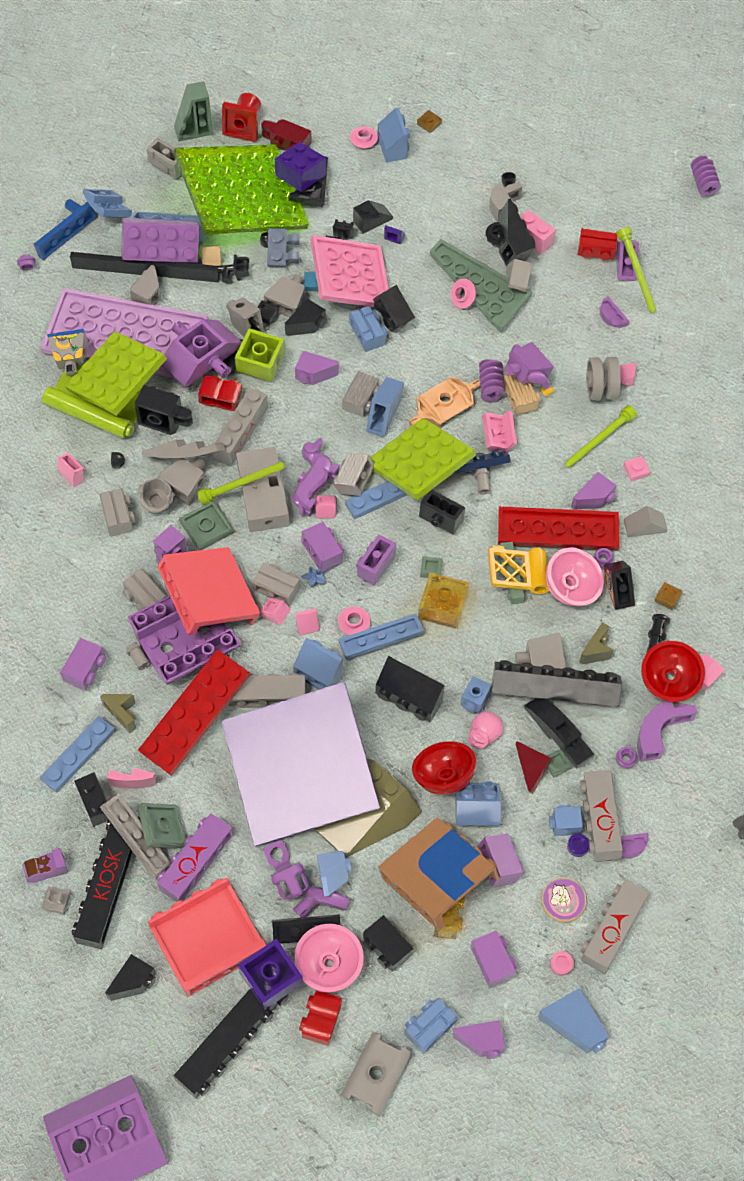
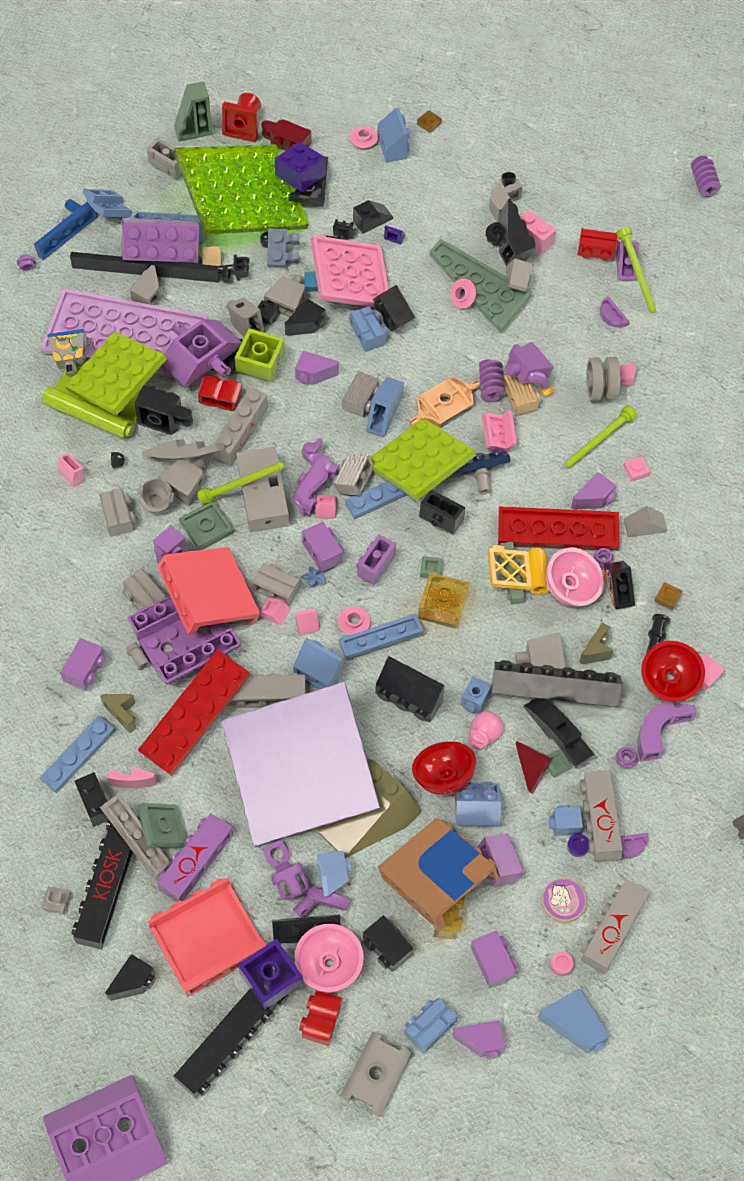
medium lavender leg [22,848,68,883] -> none

